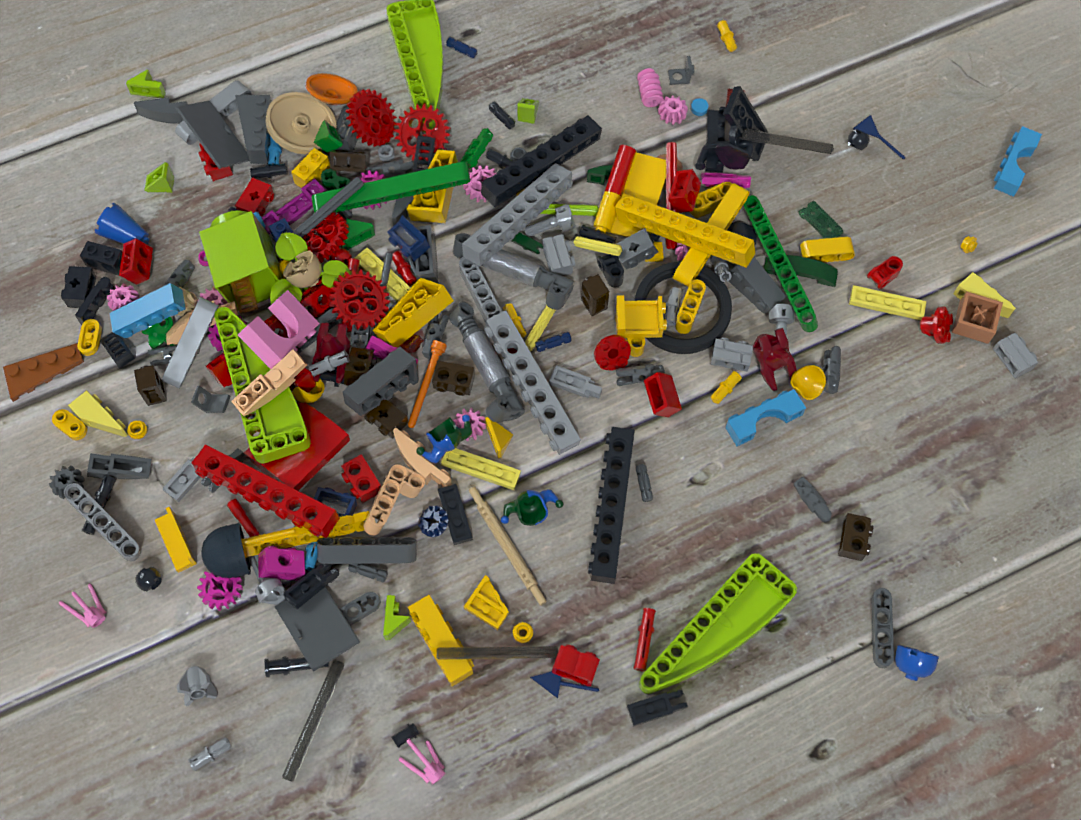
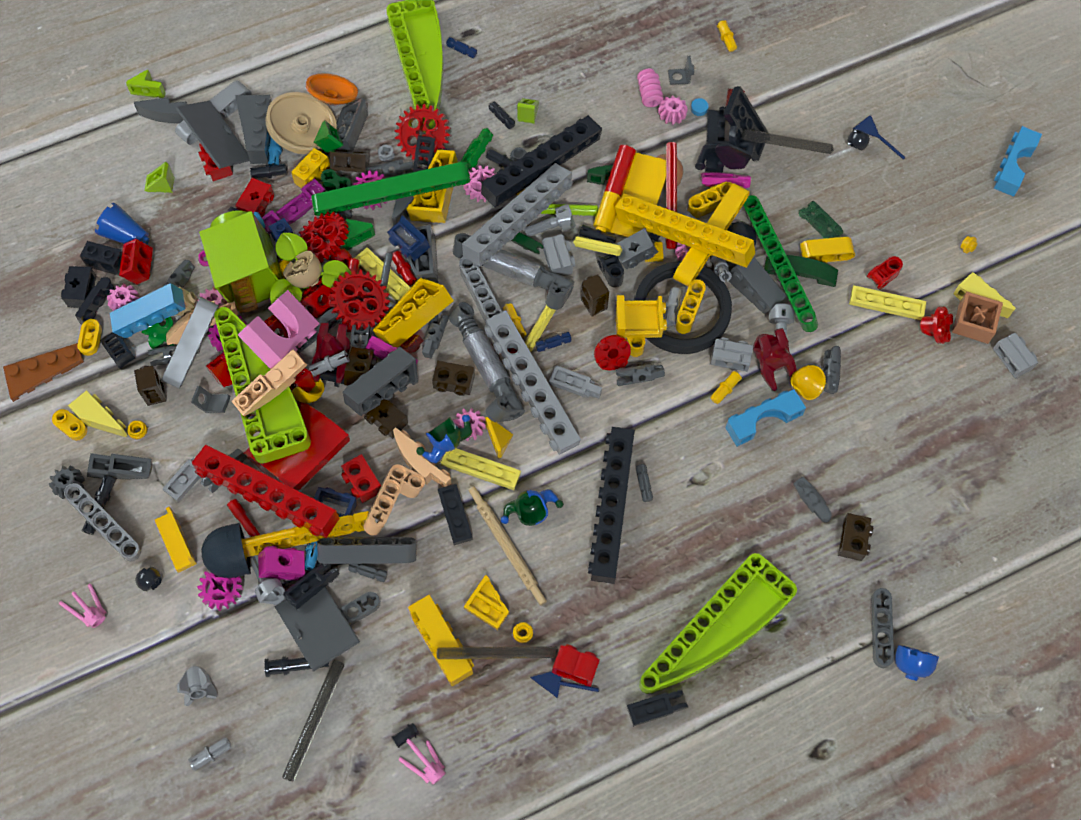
dark grey axle [292,177,364,238] -> none
red gear [346,89,397,147] -> none
lime slope [383,595,411,640] -> none
orange piece [408,340,447,428] -> none
dark blue gear [418,505,448,537] -> none
red pin [633,608,656,672] -> none
red brick [644,372,682,417] -> none
red brick [668,169,701,213] -> none

